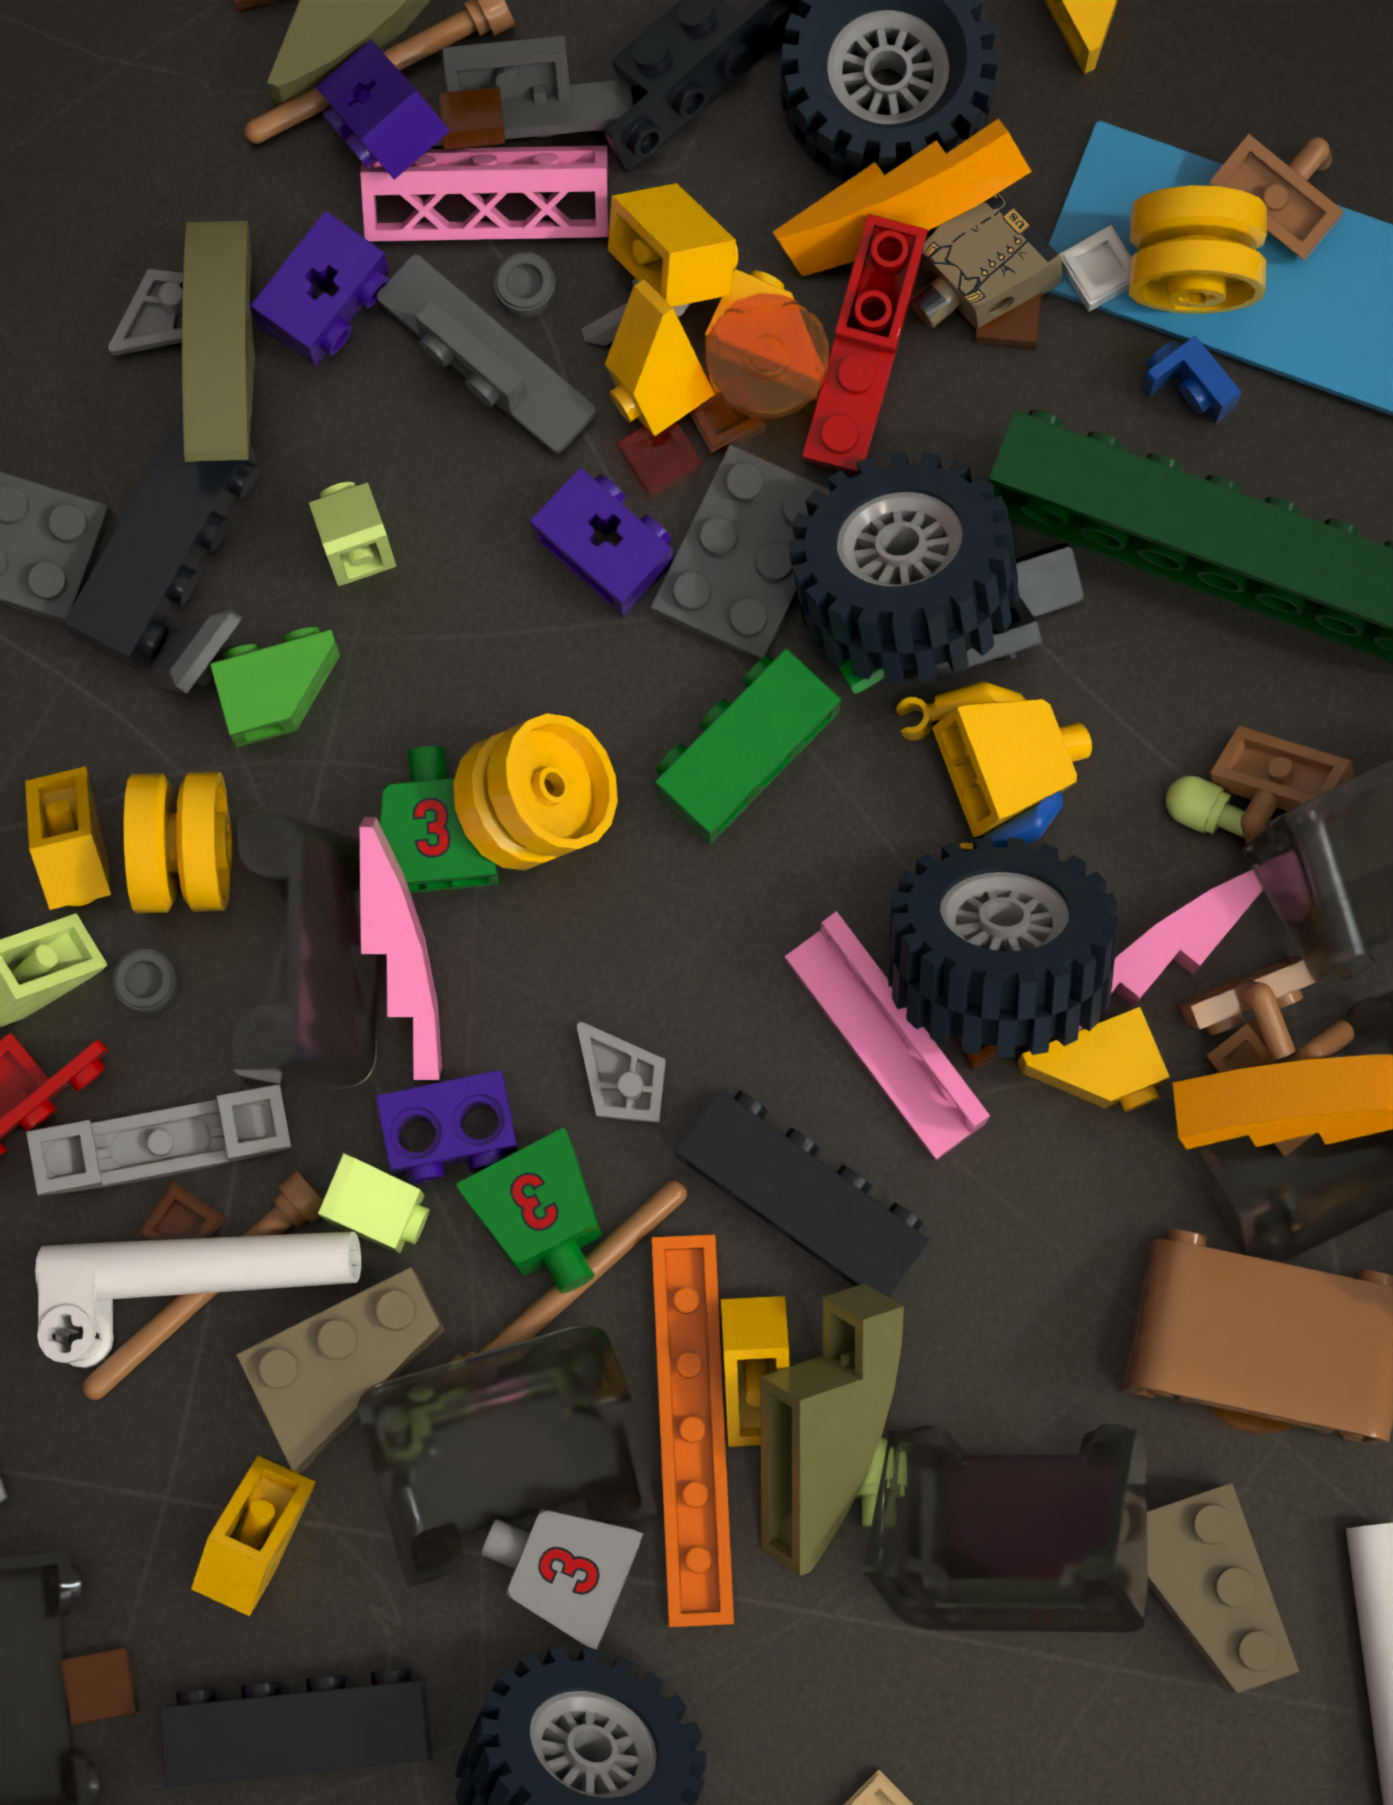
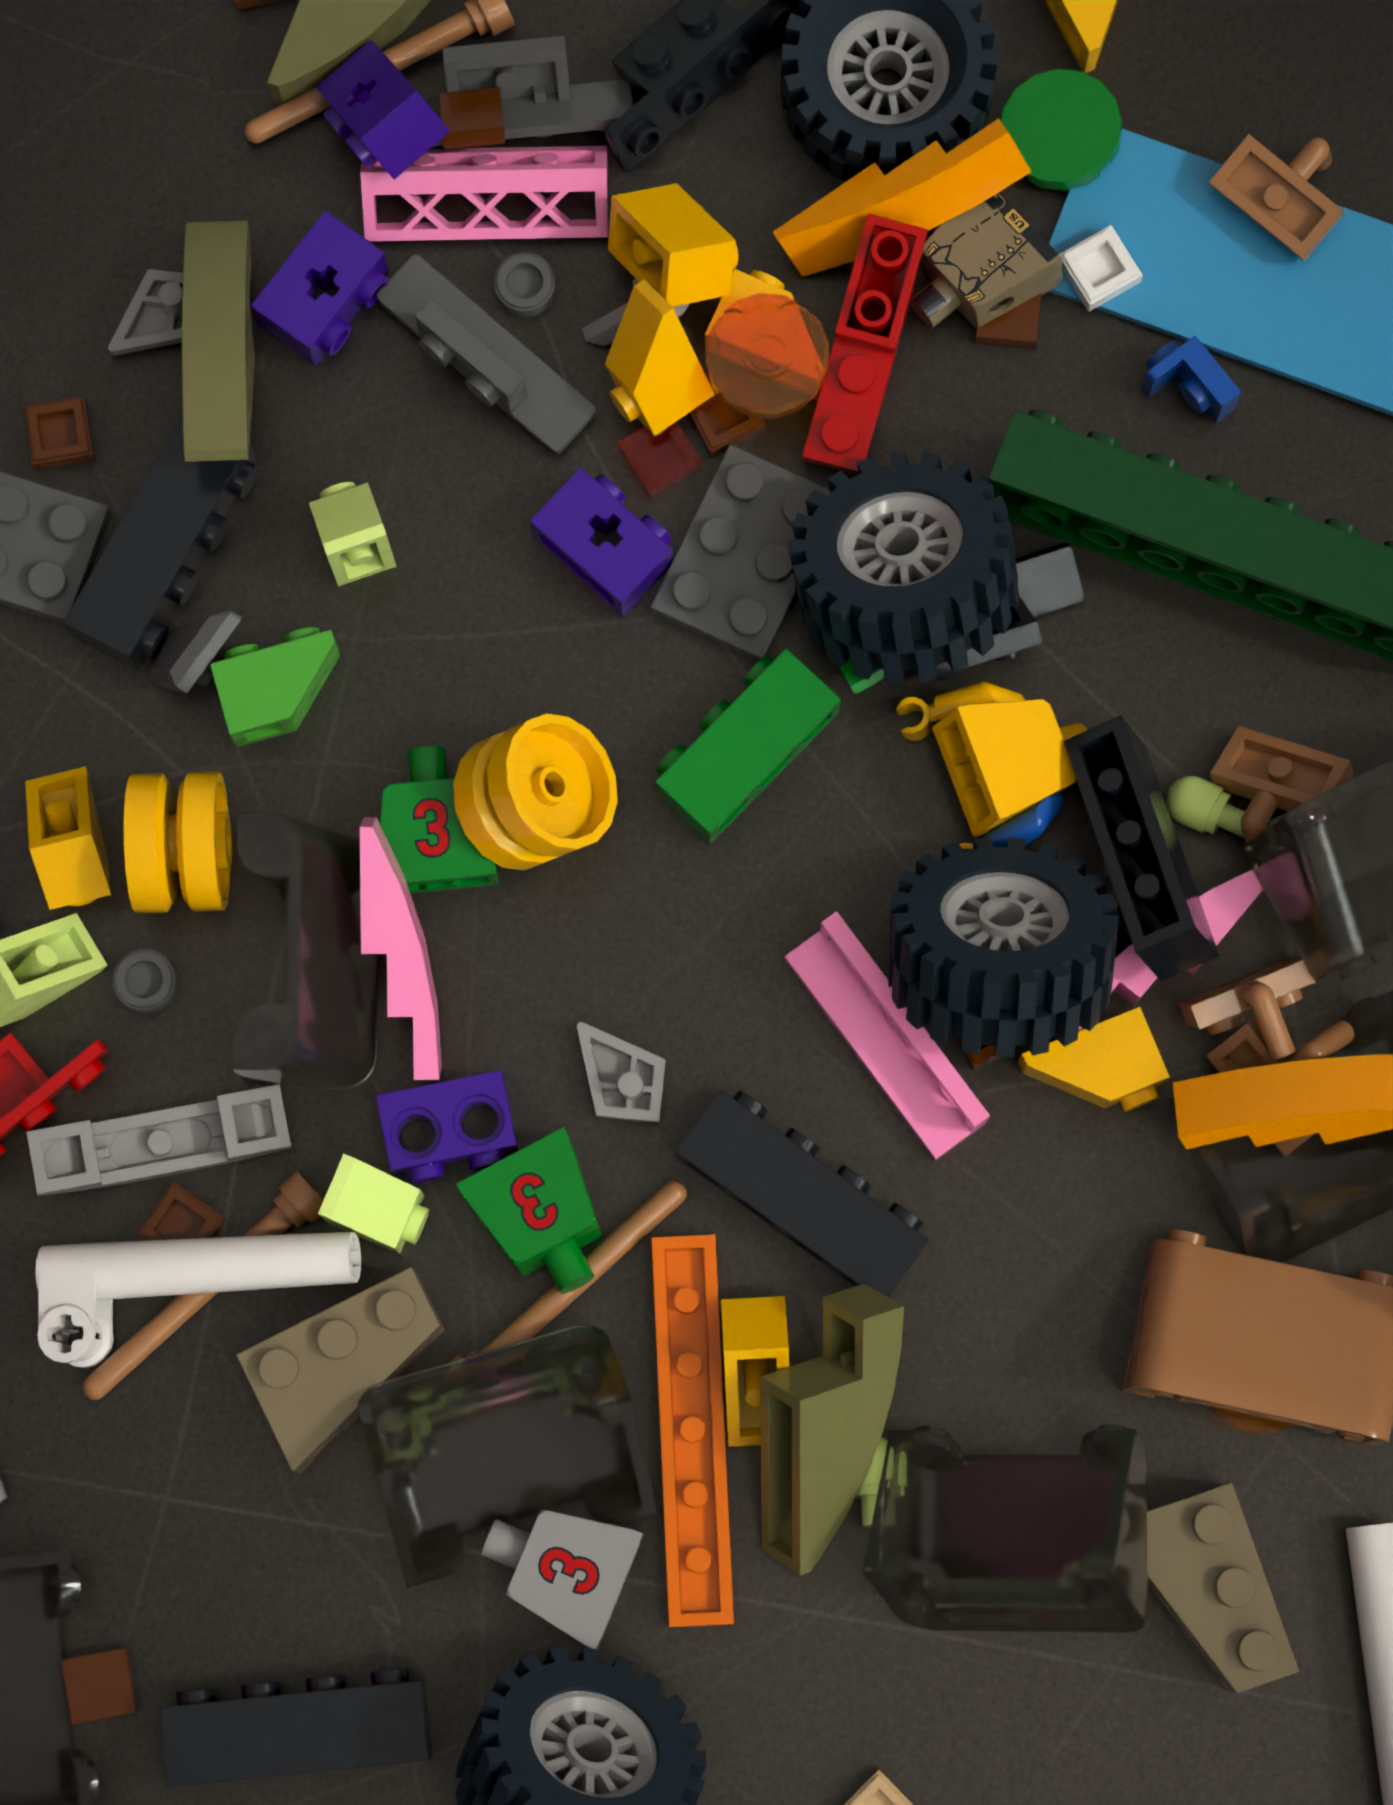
yellow slope [191,1455,316,1616] -> none
yellow wheel [1128,185,1267,314] -> none
none -> reddish brown tile [23,396,96,470]
none -> green tile [1001,69,1122,191]
none -> black brick [1064,715,1220,981]

